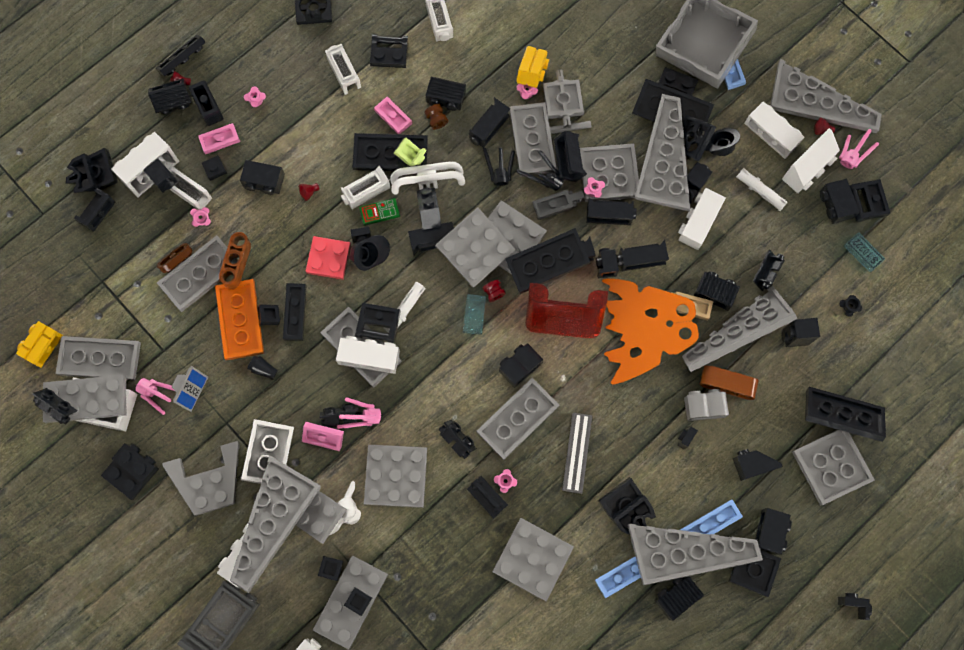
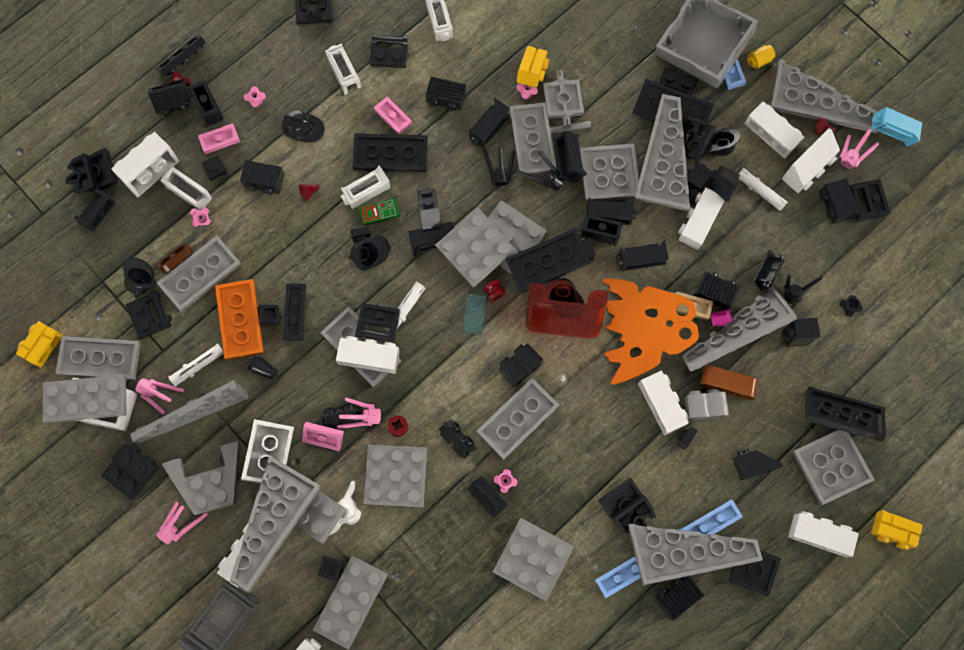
black hinge [32,388,78,424] -> none
black brick [143,159,178,193] -> none
piece [171,366,208,412] -> none
dark orange beam [219,232,251,289] -> none
coral plate [306,236,351,280] -> none
black plate [344,587,373,616] -> none
white piece [390,162,465,195] -> none
yellowish green bracket [394,138,427,167] -> none
reddish brown wheel [424,104,448,130] -> none
dark grey hinge [532,190,585,220] -> none
flat silver tile [562,413,592,494] -> none
bright pink plate [584,177,605,198] -> none
black brick [596,248,619,279] -> none
black brick [755,508,792,555] -> none
black bracket [838,593,872,620] -> none
clear light blue tile [844,232,885,272] -> none
none -> black piece [123,257,156,298]
none -> black plate [126,291,172,340]
none -> light grey wing [130,380,249,444]
none -> bright pink plant [156,502,208,544]
none -> white pin [168,343,224,387]
none -> black piece [281,110,325,143]
none -> dark red wheel [388,415,408,437]
none -> black piece [545,278,585,318]
none -> black brick [580,214,623,246]
none -> white brick [638,371,689,436]
none -> black slope [709,166,740,202]
none -> dark pink plate [710,309,732,327]
none -> yellow brick [747,45,775,69]
none -> black plant [783,274,823,304]
none -> white brick [788,511,859,557]
none -> medium azure window [871,107,922,147]
none -> yellow brick [871,510,923,550]

